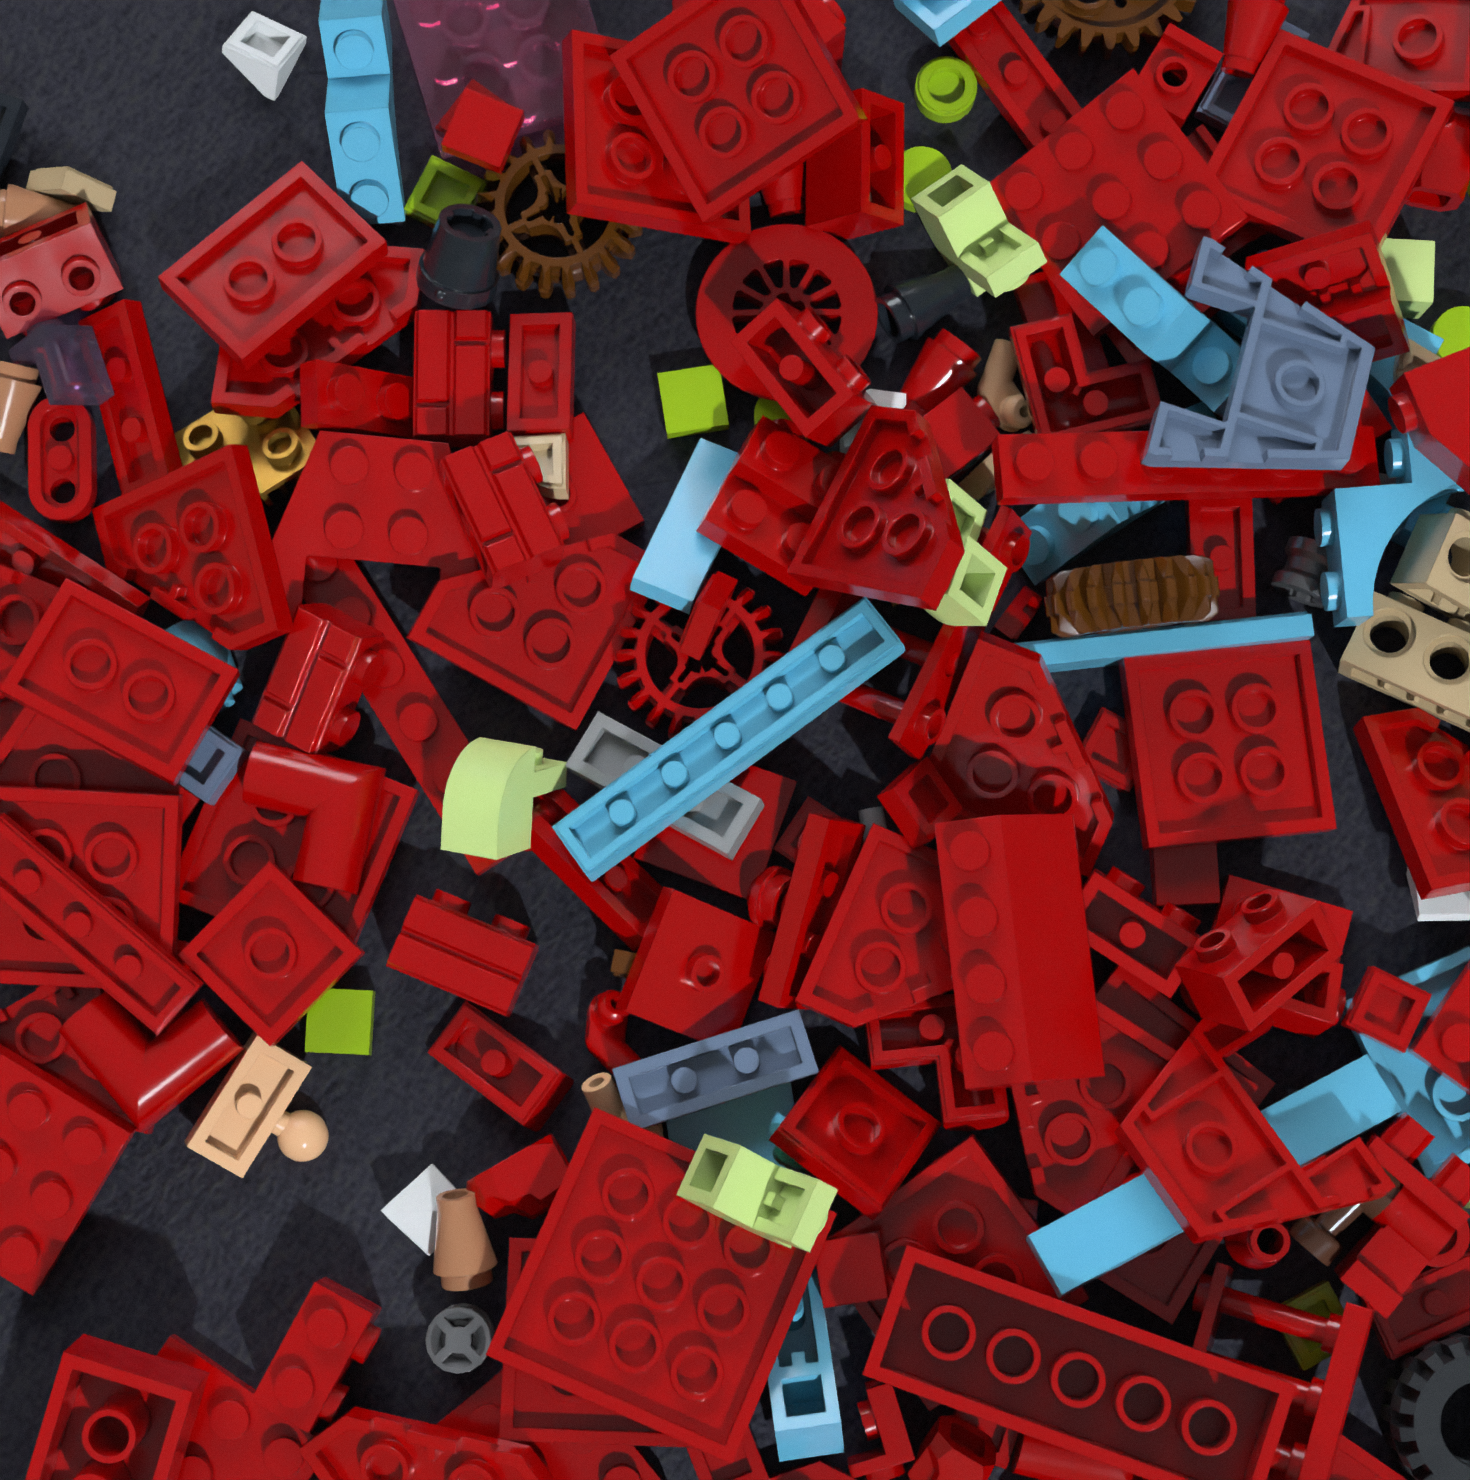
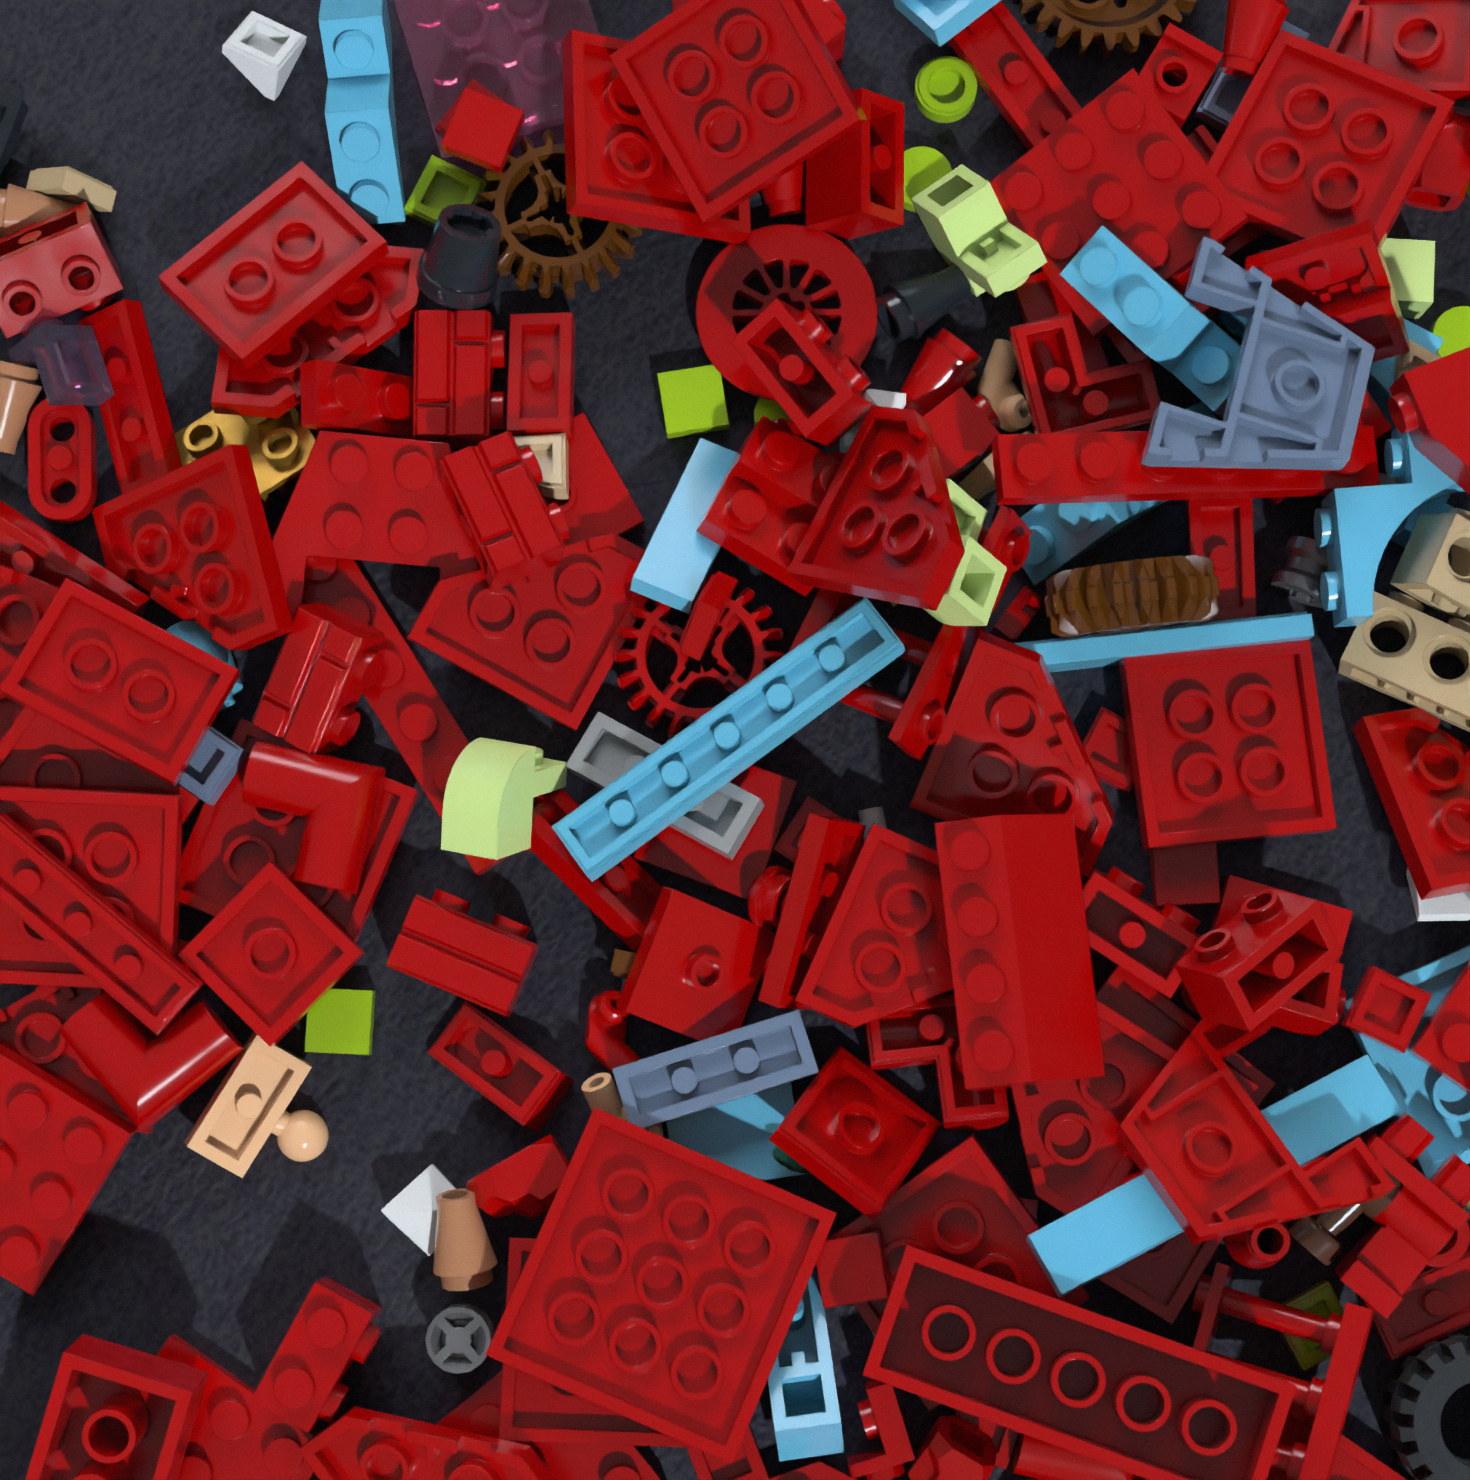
yellowish green brick [676,1134,838,1252] -> none
red plate [877,756,963,849] -> none

